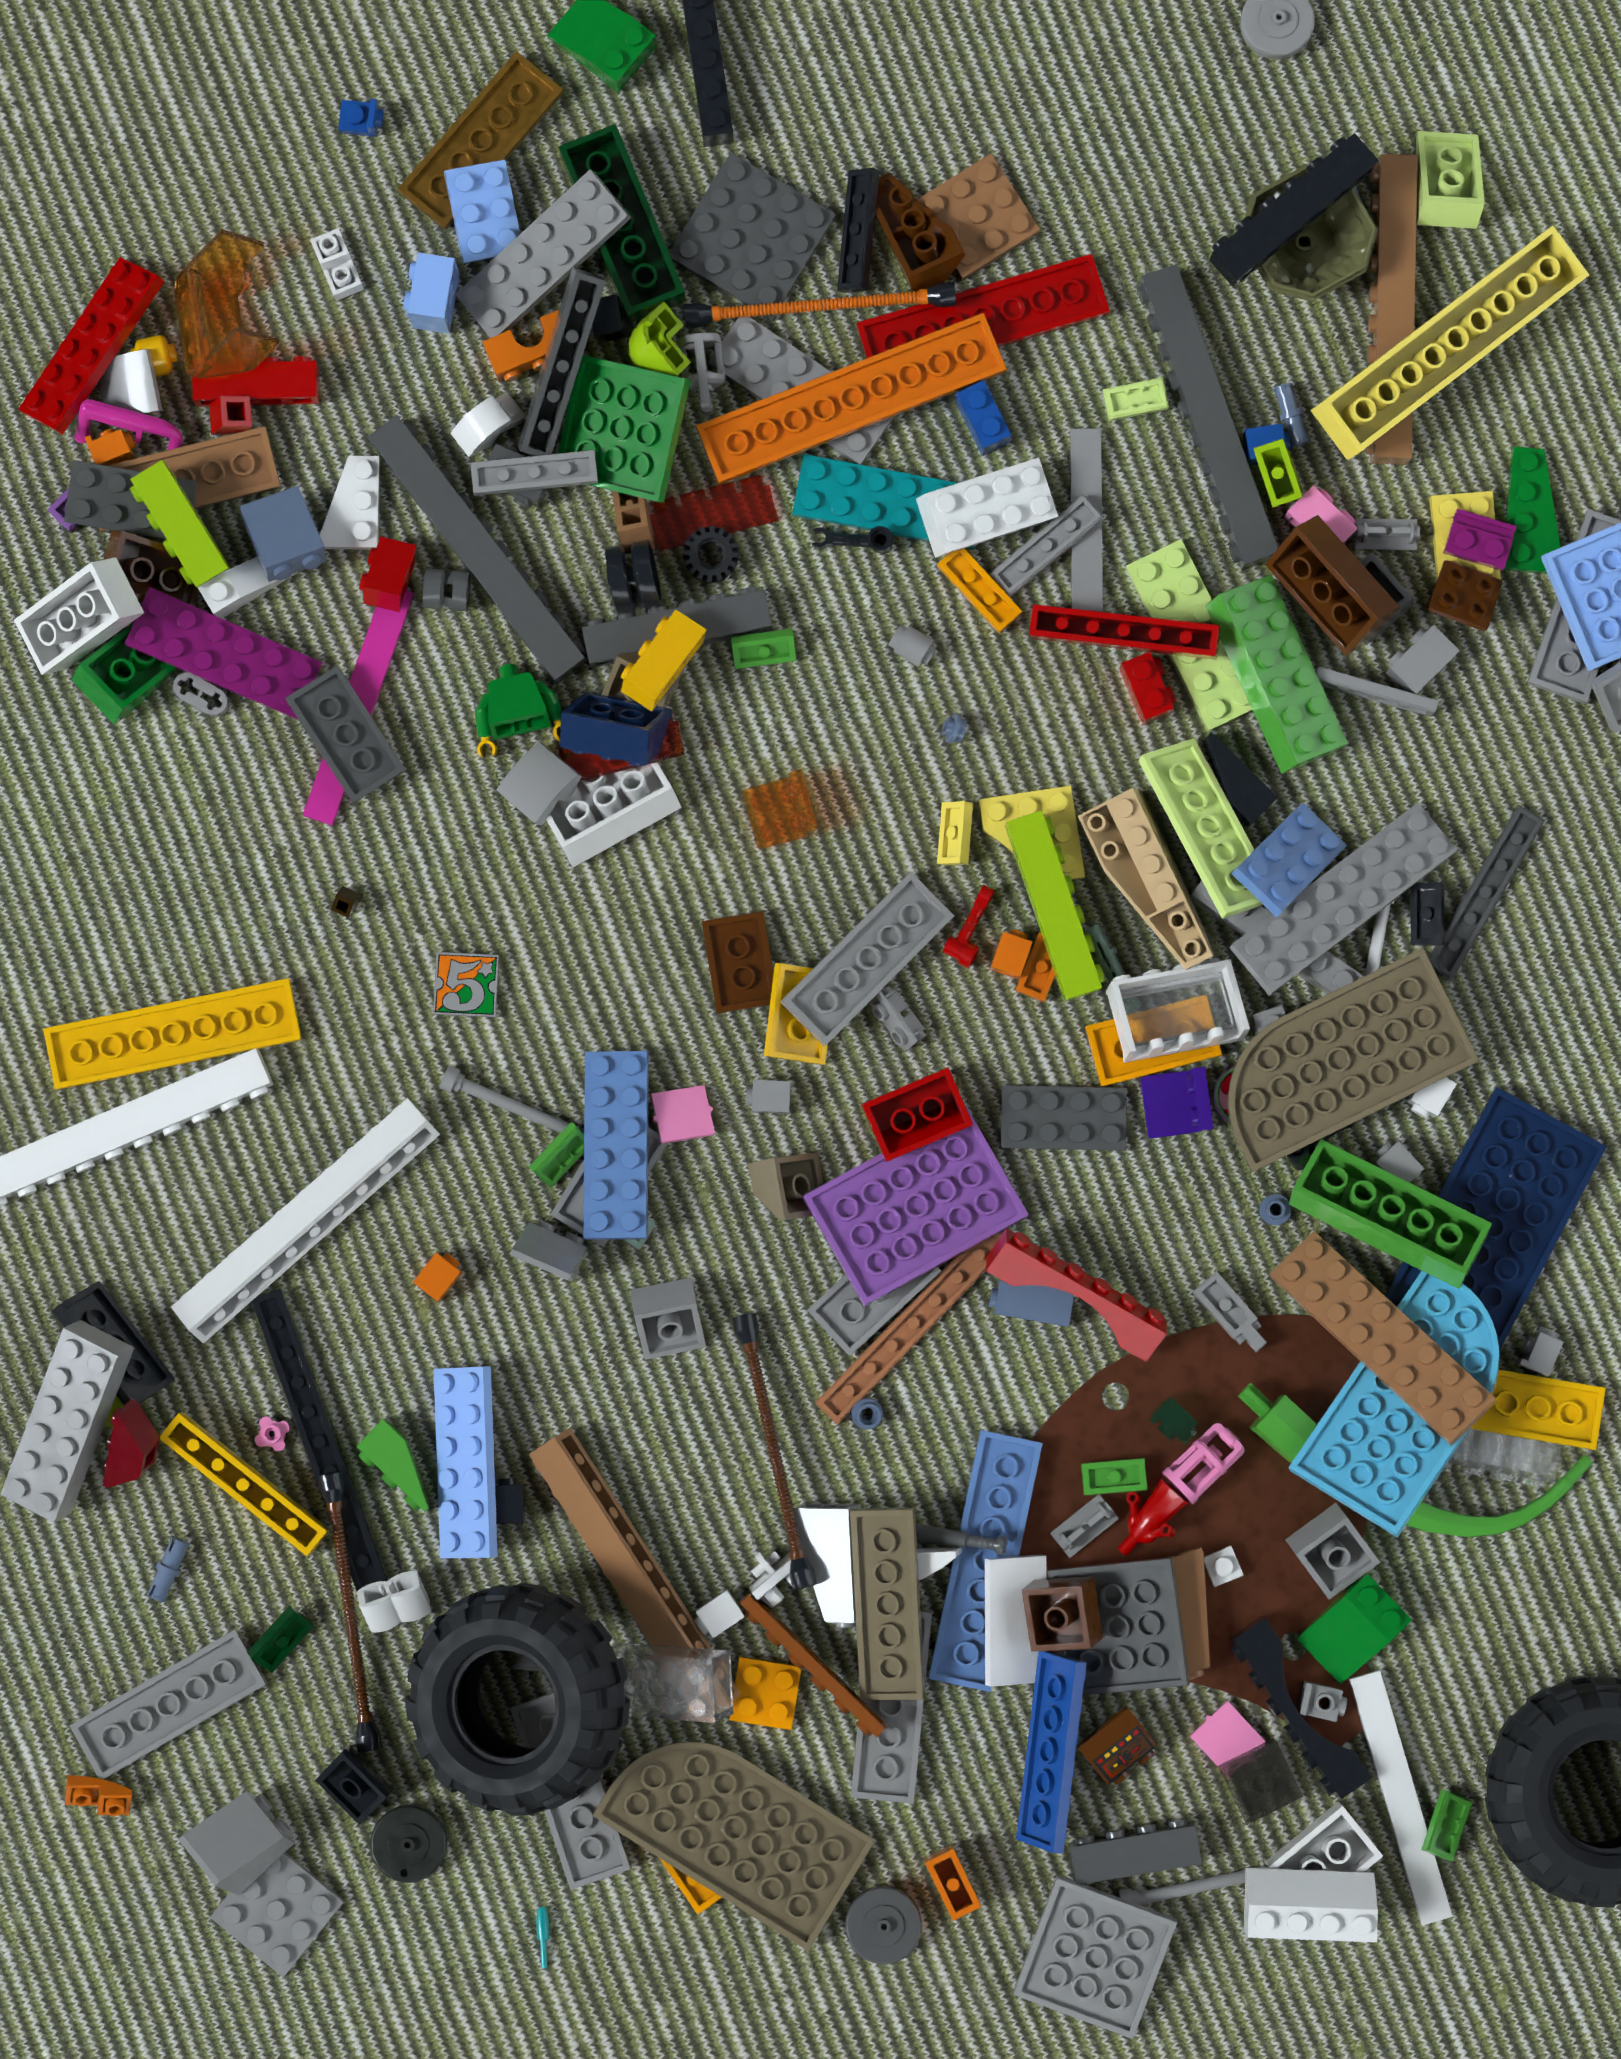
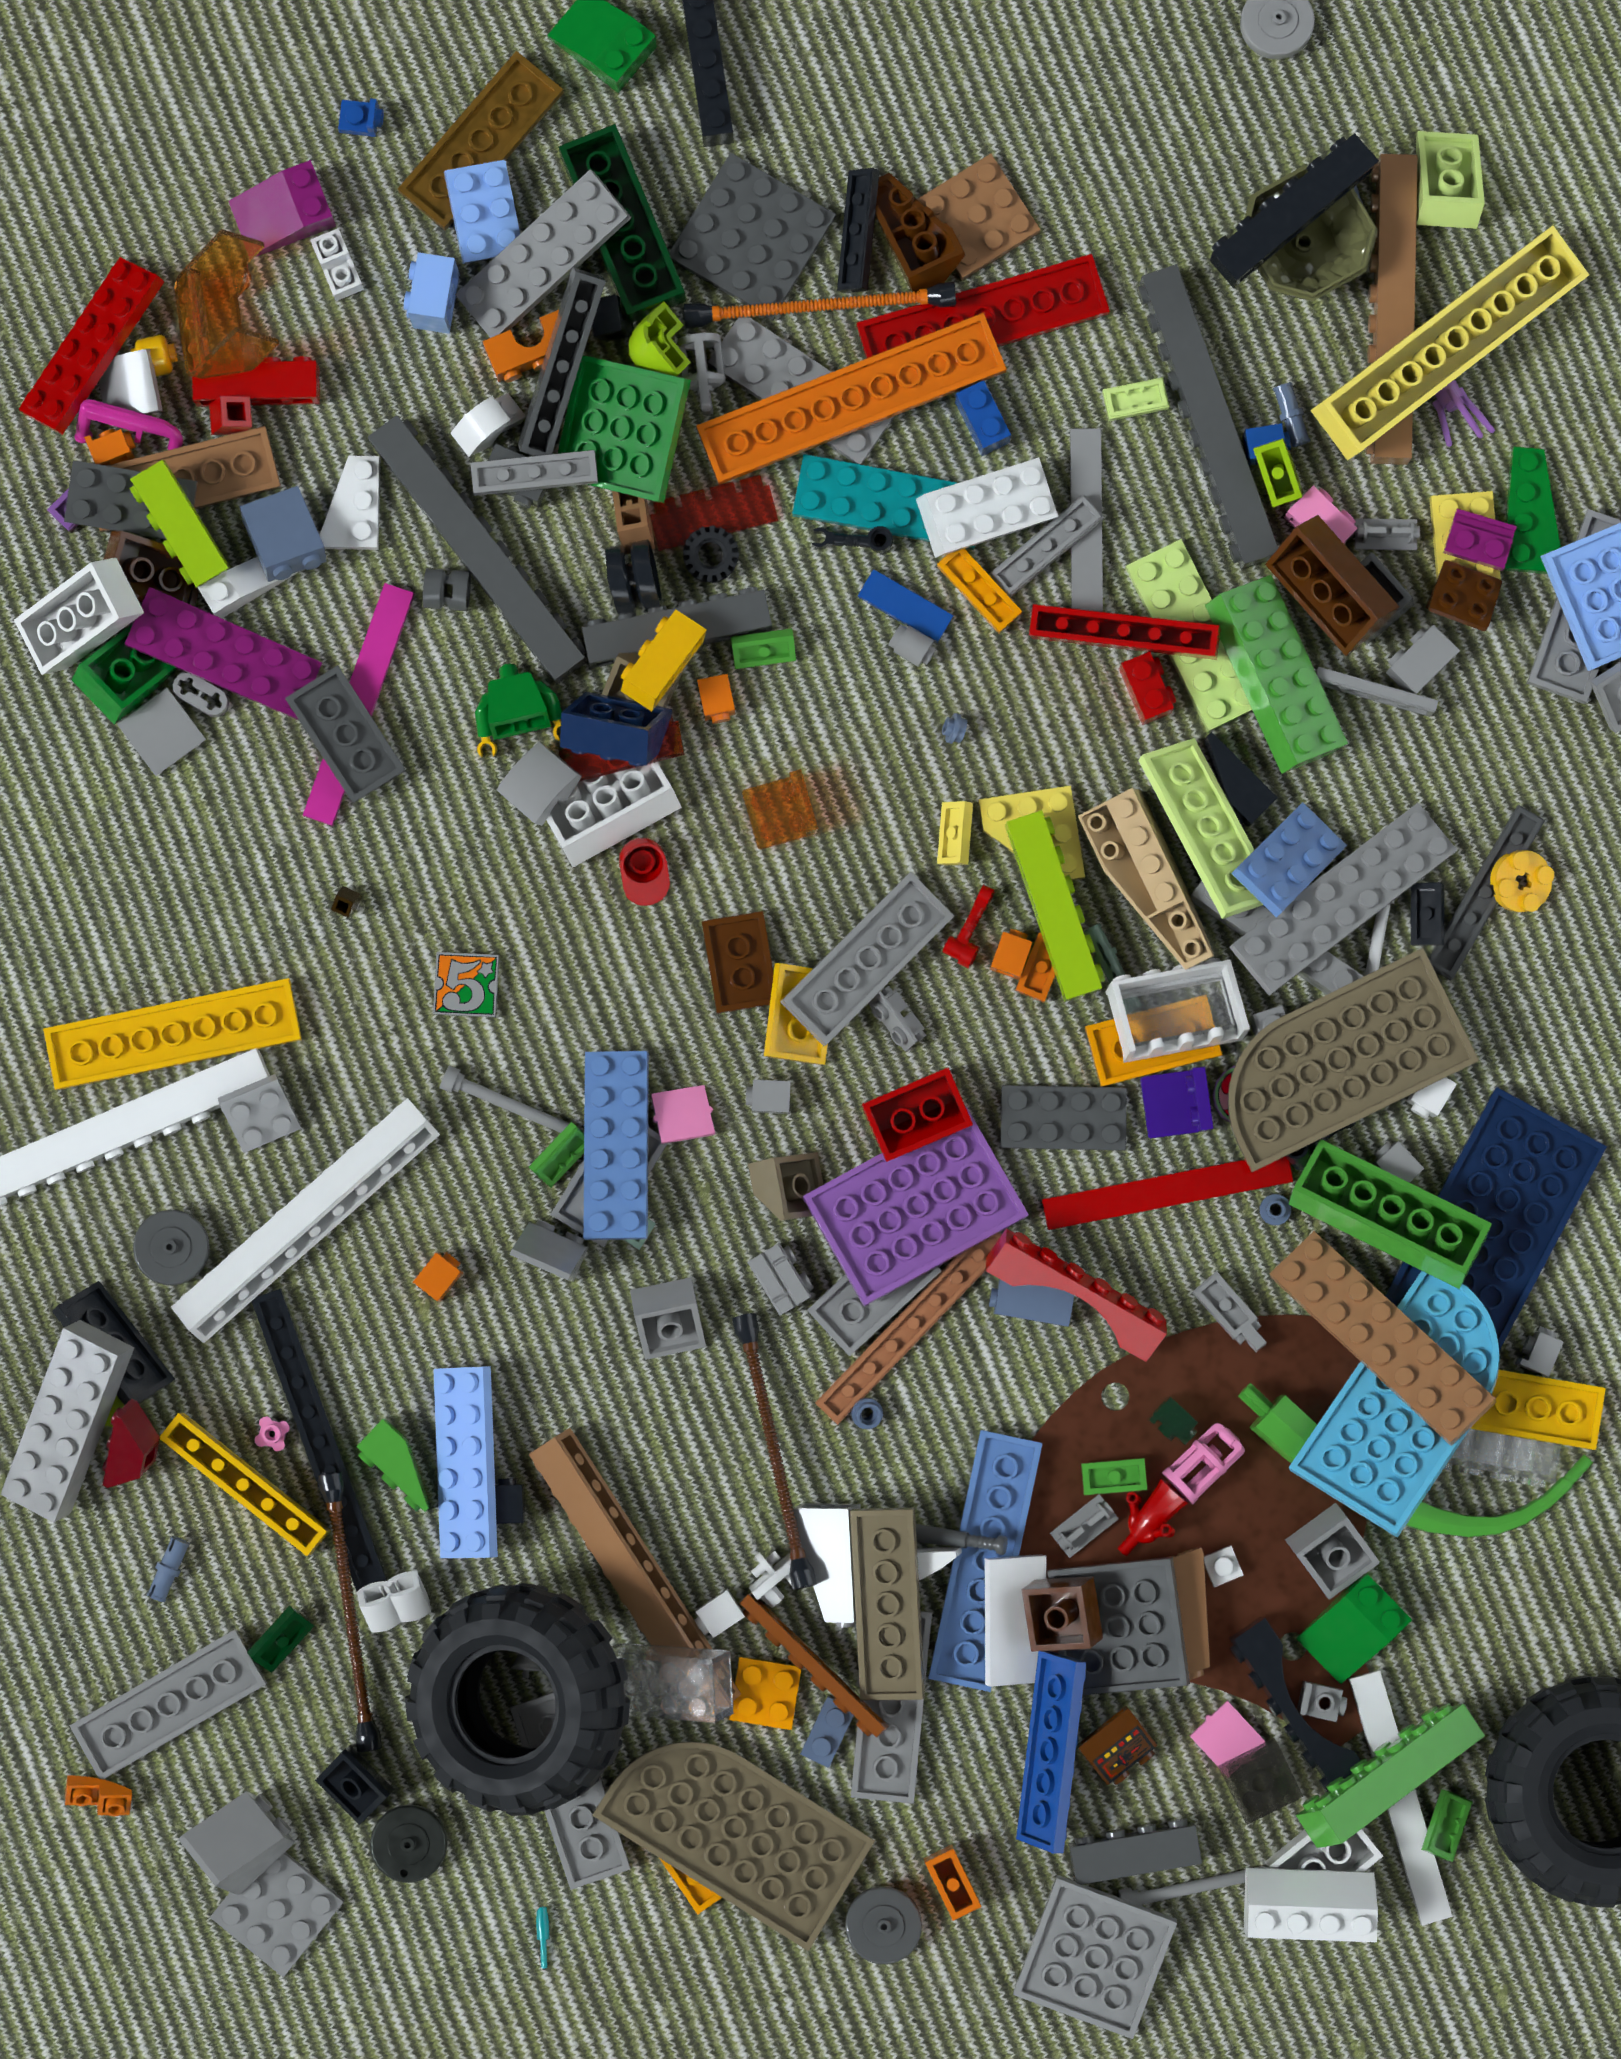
red brick [359,536,416,612] -> none
none -> light grey slope [117,687,206,776]
none -> dark grey wheel [133,1210,210,1285]
none -> light grey plate [218,1073,301,1153]
none -> magenta slope [228,160,336,259]
none -> red cap [619,838,670,906]
none -> orange brick [697,674,736,724]
none -> light grey brick [747,1243,814,1316]
none -> sand blue plate [800,1696,854,1768]
none -> blue tile [858,569,954,644]
none -> red tile [1041,1156,1293,1231]
none -> bright green brick [1296,1703,1485,1848]
none -> medium lavender plant [1432,380,1495,447]
none -> yellow plate [1490,850,1554,912]

